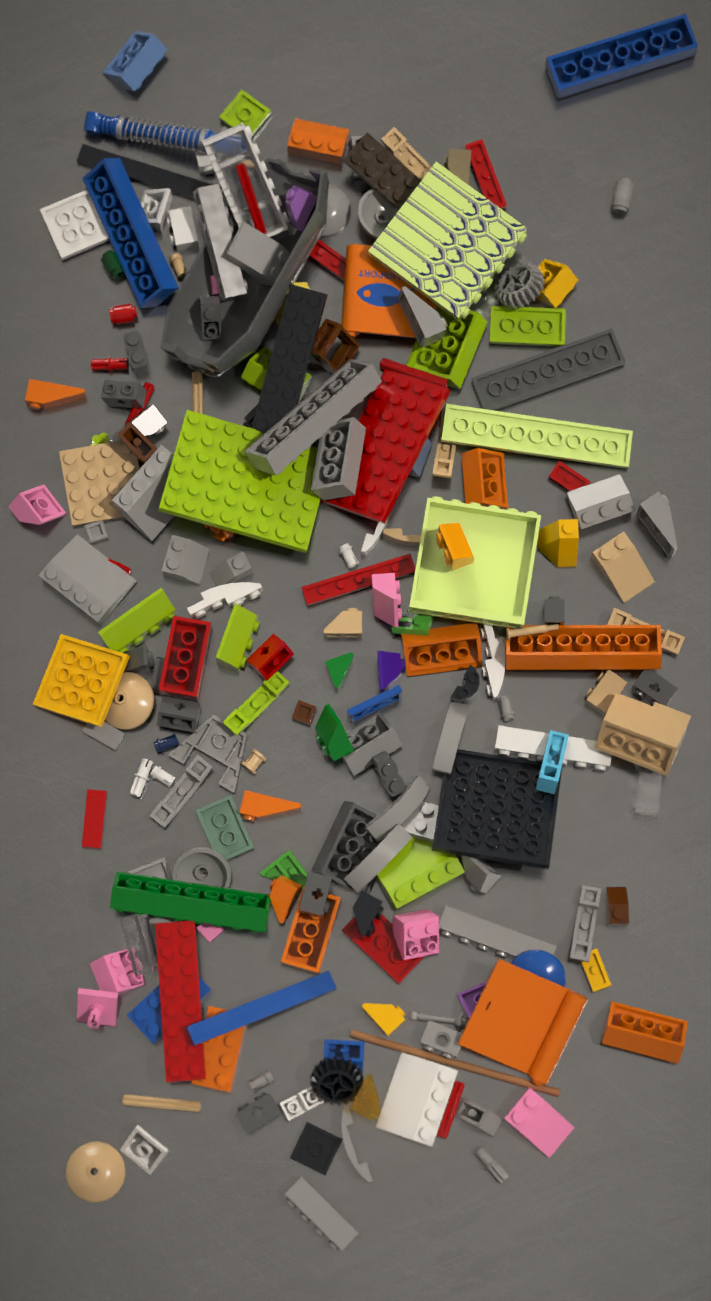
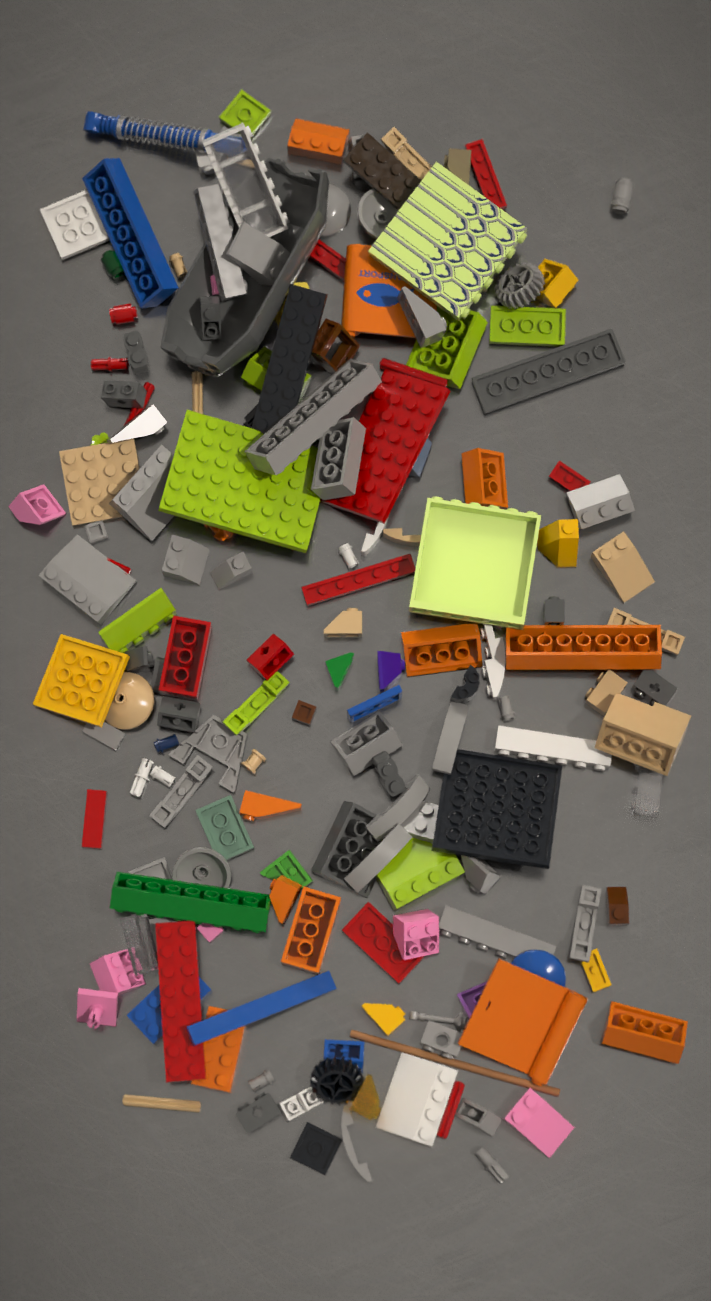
orange slope [25,379,87,410] -> none
tan dish [66,1142,126,1202] -> none
black tile [77,144,222,199] -> none
medium blue slope [102,31,168,92] -> none
reddish brown slope [117,421,157,464] -> none
white slope [120,1125,170,1175] -> none
white slope [141,188,172,233] -> none
white brick [167,206,199,251] -> none
white slope [187,582,263,619] -> none
lime slope [216,604,260,672] -> none
red axle [235,163,267,234] -> none
medium lavender slope [285,185,317,231] -> none
light grey brick [285,1177,359,1251] -> none
dark grey brick [299,872,335,917] -> none
green slope [315,703,354,761] -> none
black slope [352,891,384,940] -> none
bright pink slope [372,573,402,627] -> none
bright green wing [392,609,434,636] -> none
tan slope [432,410,456,478] -> none
light orange slope [436,523,474,571] -> none
yellowish green plate [441,404,633,469] -> none
tan piece [506,624,559,640] -> none
medium azure slope [535,730,569,794] -> none
blue brick [545,14,698,99] -> none
light grey slope [636,491,678,559] -> none

